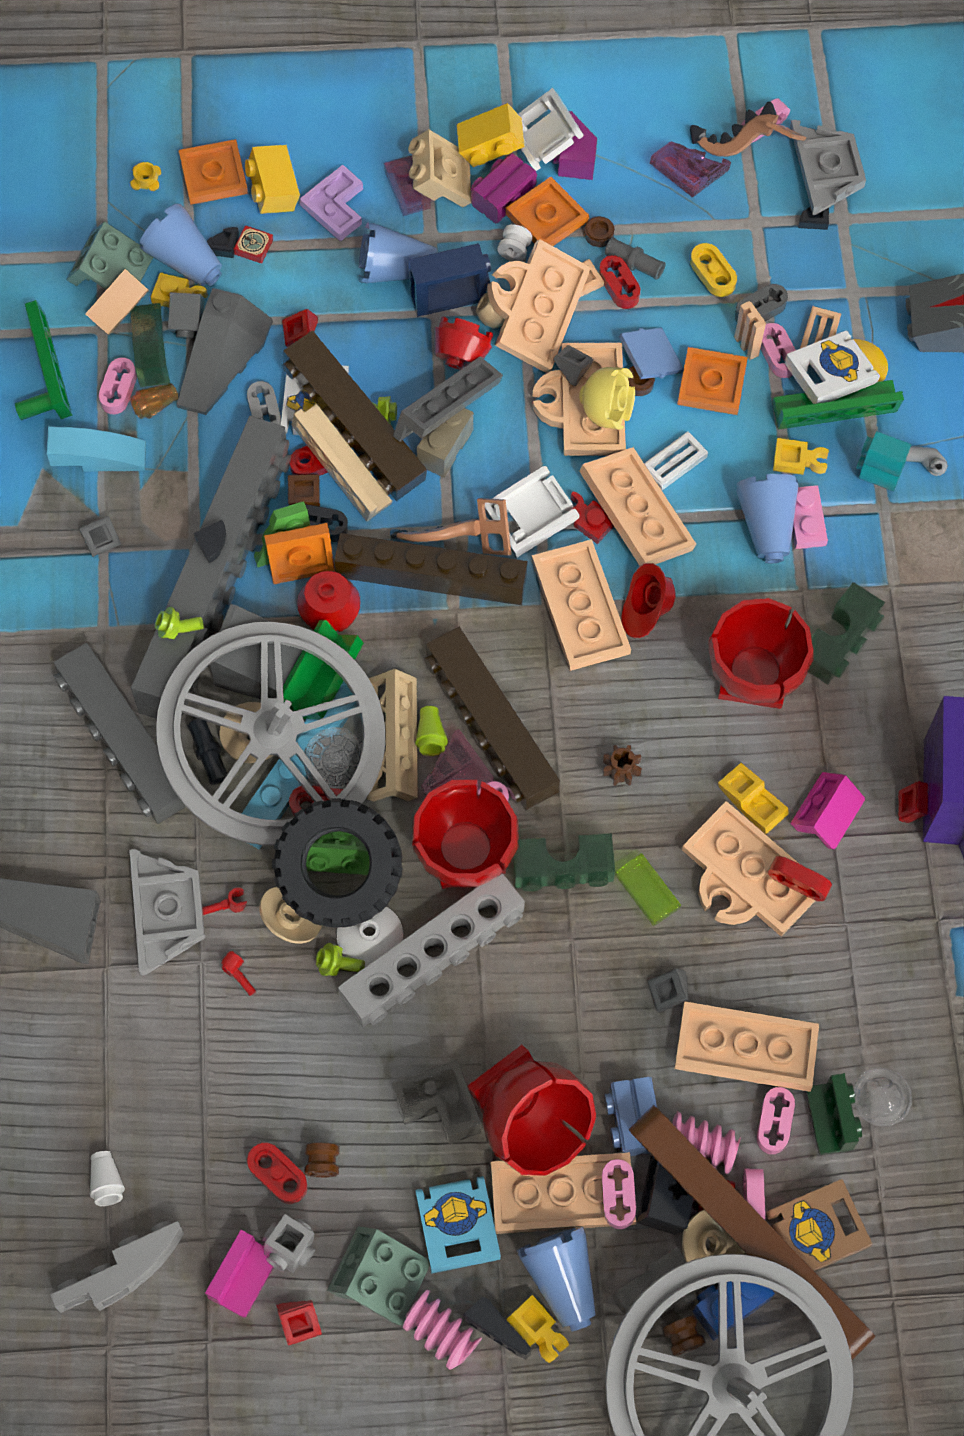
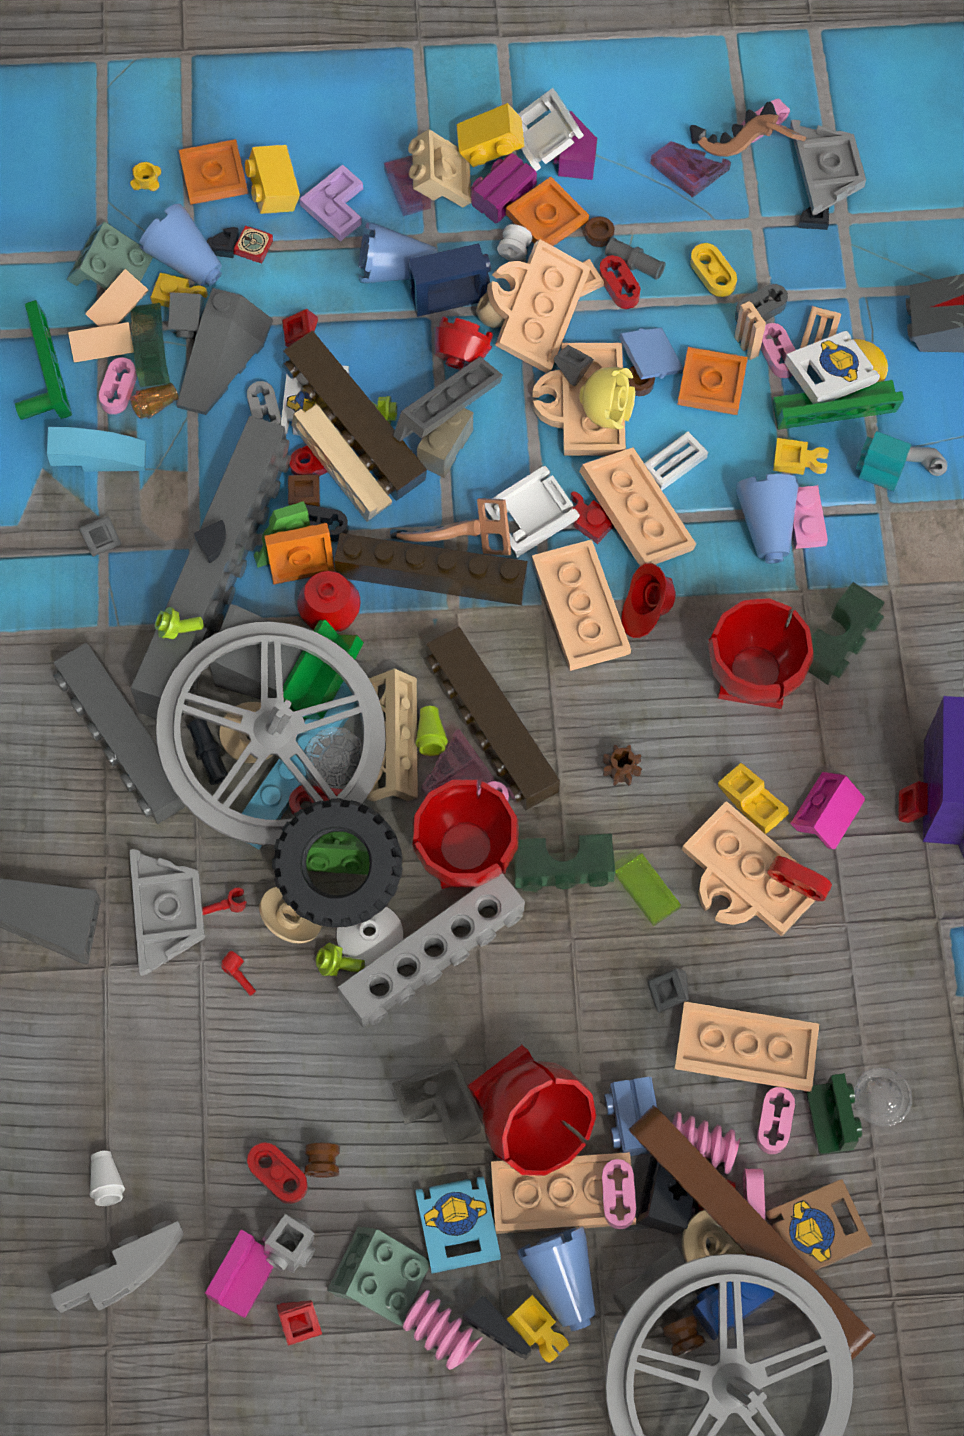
none -> light nougat tile [68,322,135,363]

